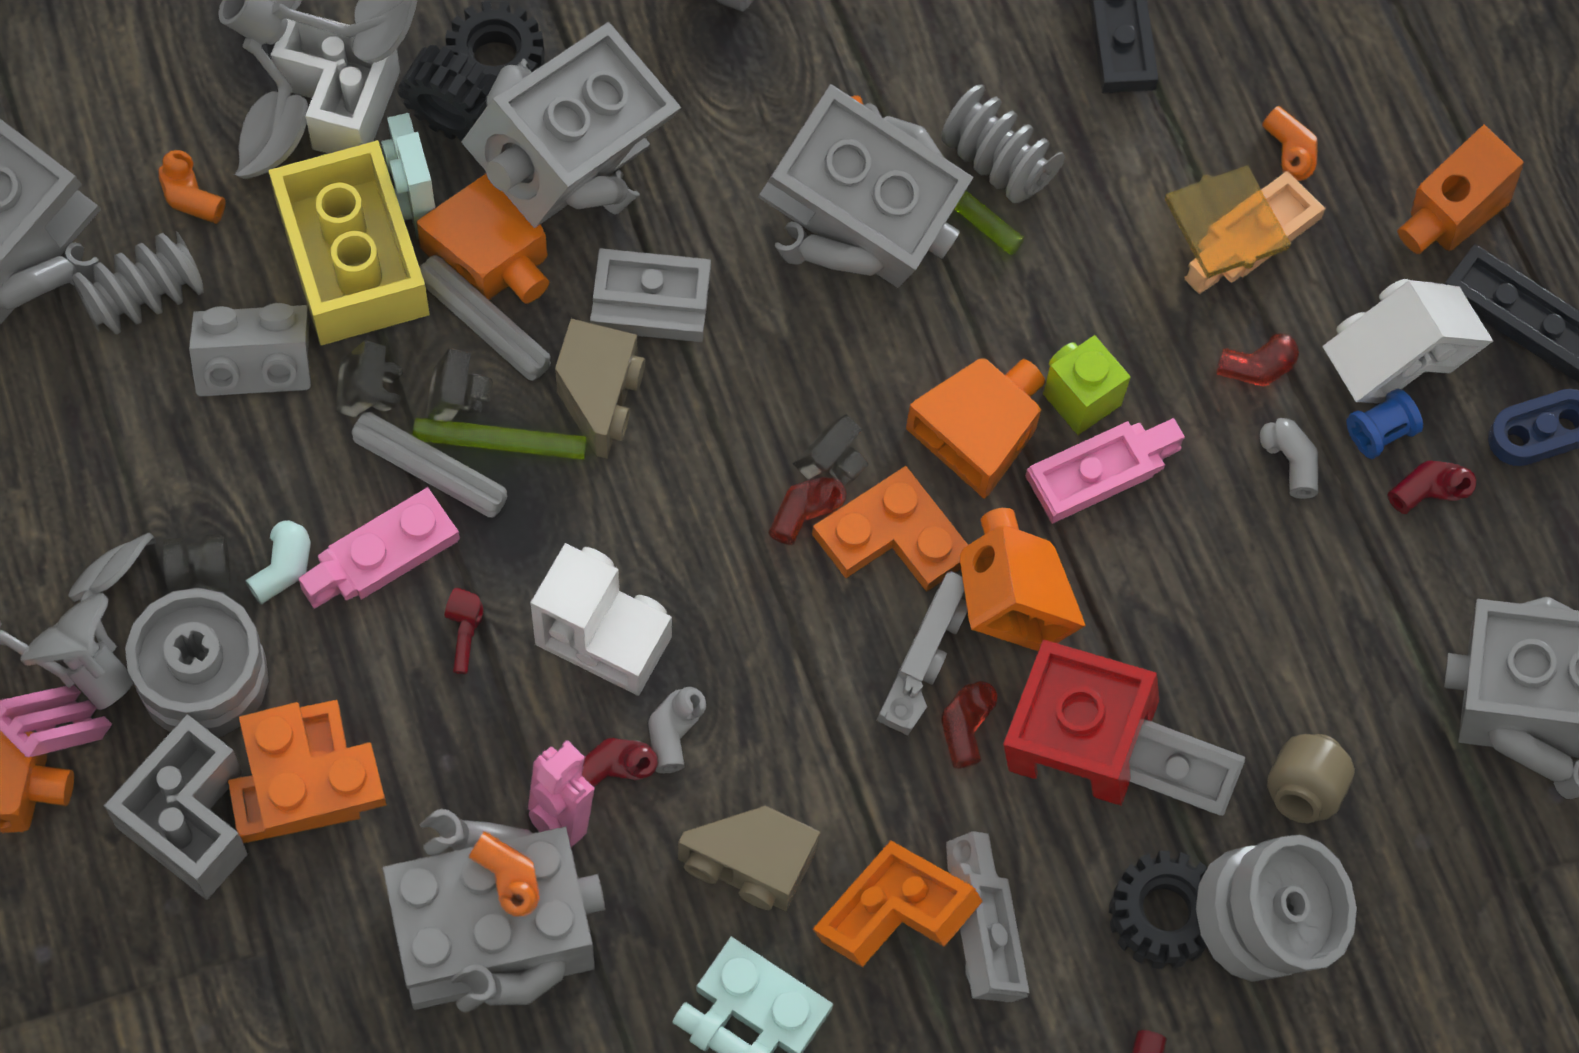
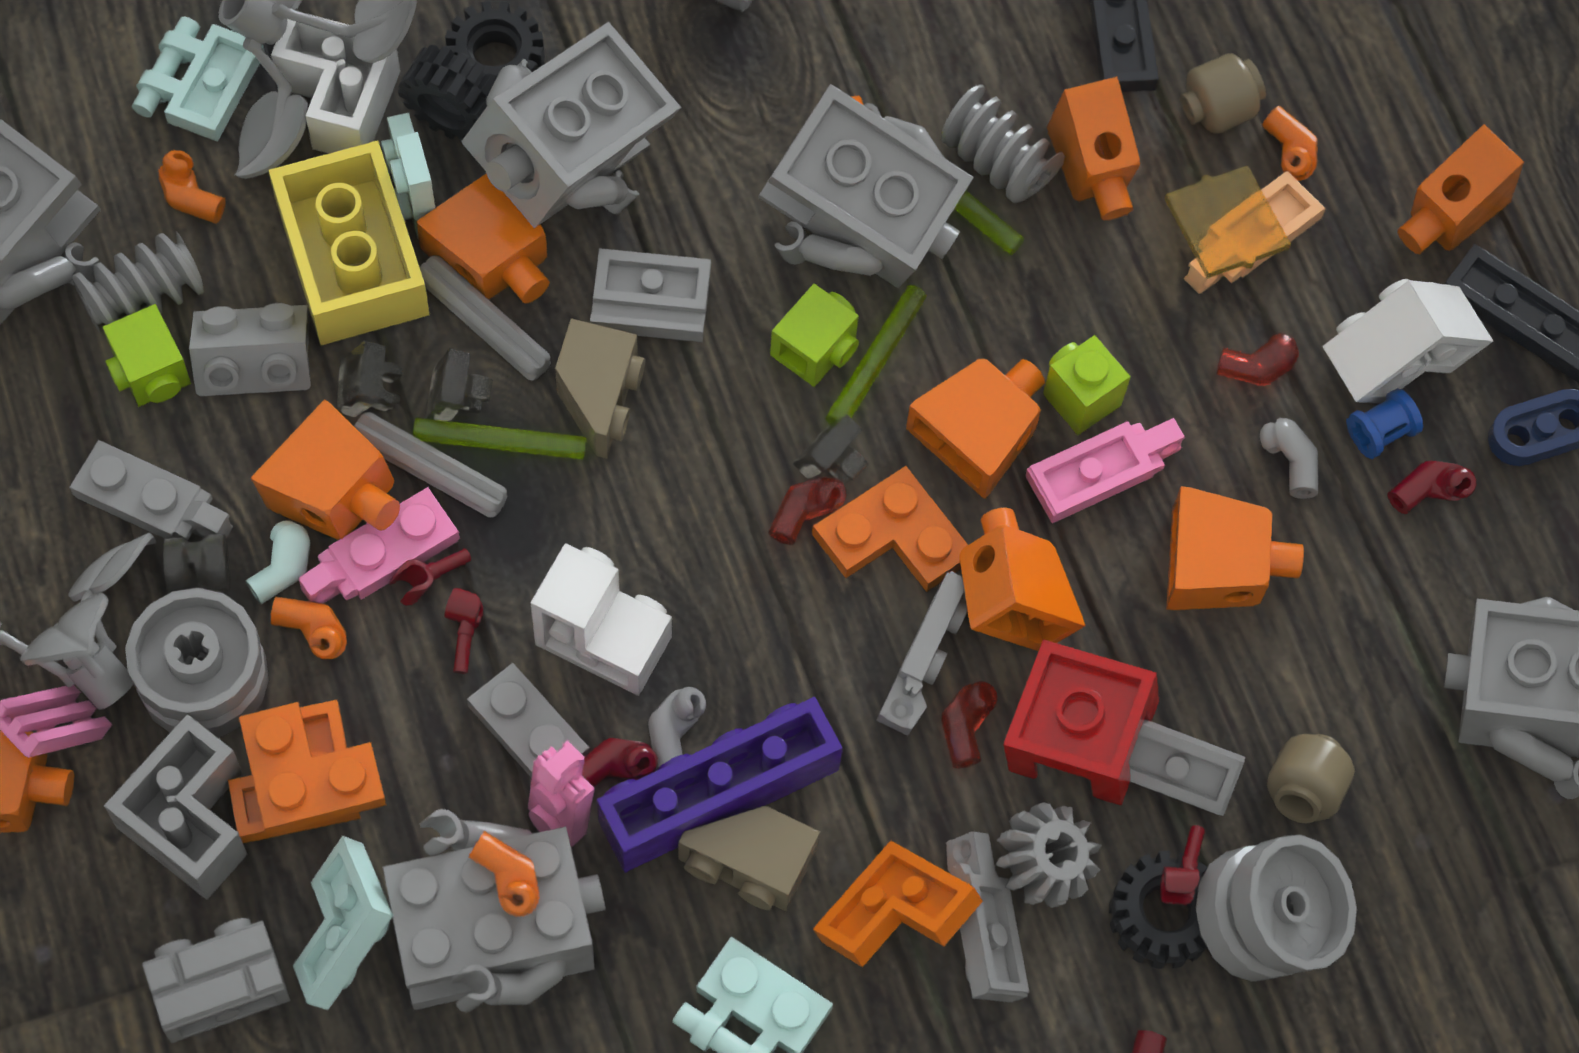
none -> light grey hinge [69,440,233,546]
none -> lime brick [103,304,191,407]
none -> light aqua plate [132,17,264,142]
none -> light grey brick [143,918,290,1043]
none -> orange torso [251,399,400,540]
none -> orange arm [271,597,347,659]
none -> light aqua plate [293,836,393,1010]
none -> dark red hand [389,548,471,606]
none -> light grey plate [467,663,590,778]
none -> dark purple brick [597,696,843,873]
none -> lime brick [770,283,859,387]
none -> clear neon green bar [825,285,927,430]
none -> light grey gear [995,803,1102,908]
none -> orange torso [1047,77,1140,220]
none -> dark red hand [1160,825,1205,904]
none -> orange torso [1166,486,1304,610]
none -> dark tan head [1180,53,1266,134]

